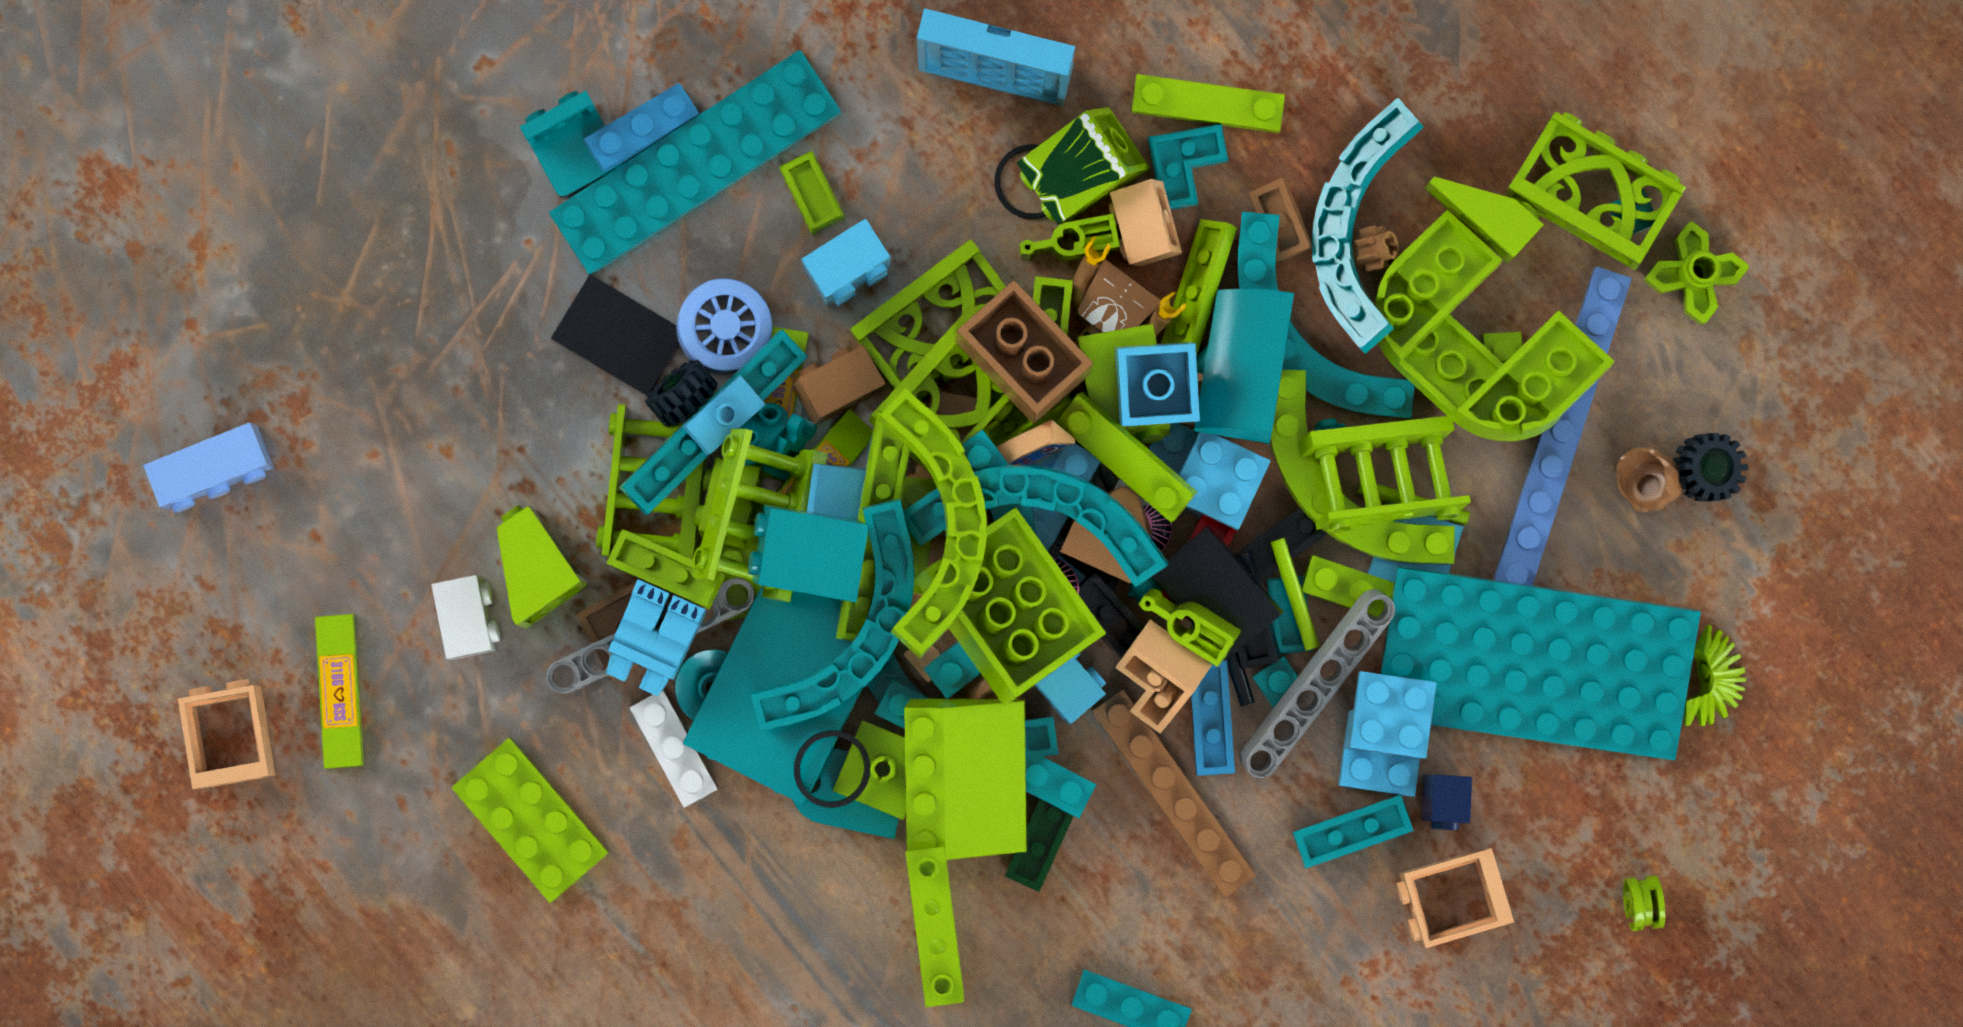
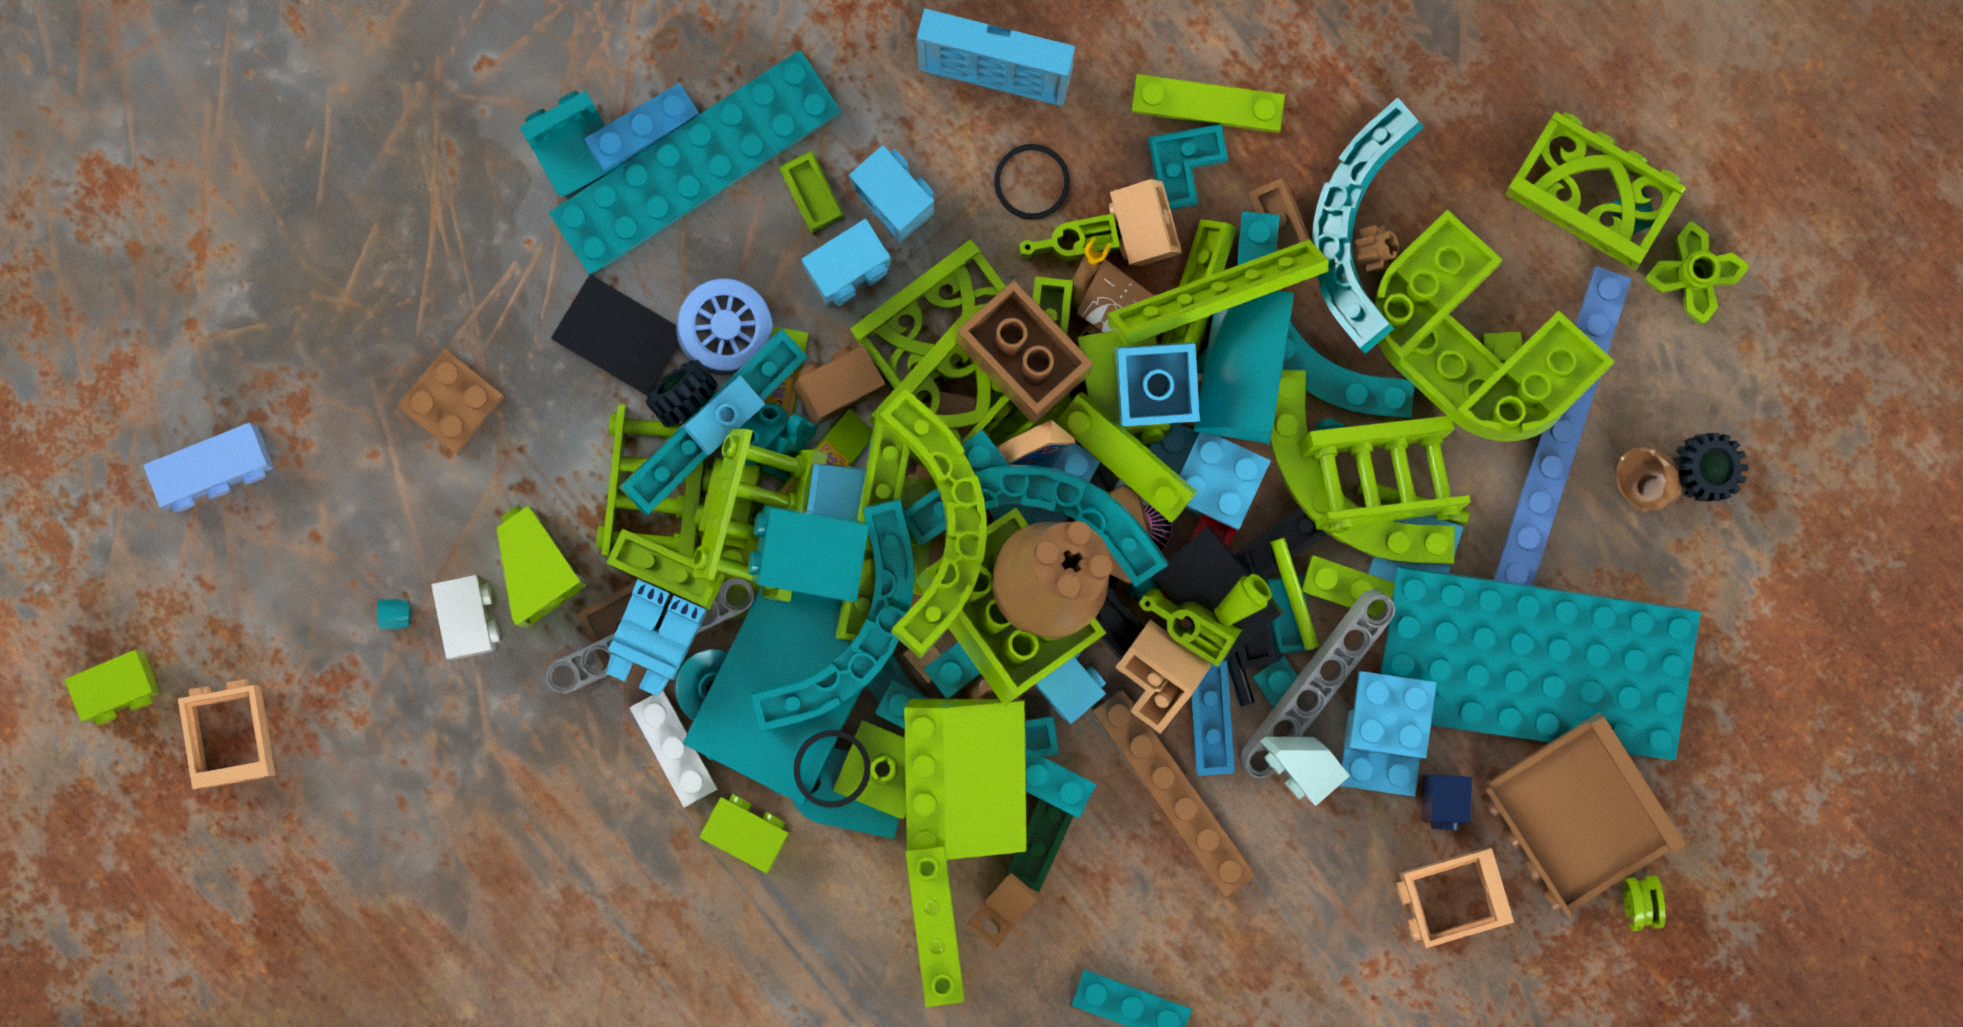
tile [315,614,364,769] -> none
lime plate [451,738,610,903] -> none
slope [1016,107,1151,225] -> none
teal plate [1292,795,1414,869] -> none
lime slope [1424,176,1544,263] -> none
lime hair [1683,624,1746,726] -> none
none -> lime brick [64,650,161,726]
none -> teal hose [377,599,411,629]
none -> medium nougat plate [397,348,505,455]
none -> lime brick [699,793,790,874]
none -> medium azure brick [849,145,935,243]
none -> medium nougat bracket [966,873,1039,950]
none -> medium nougat cone [991,521,1112,639]
none -> lime plate [1108,239,1328,346]
none -> lime cone [1214,574,1272,627]
none -> light aqua slope [1259,736,1350,806]
none -> medium nougat panel [1482,712,1687,919]

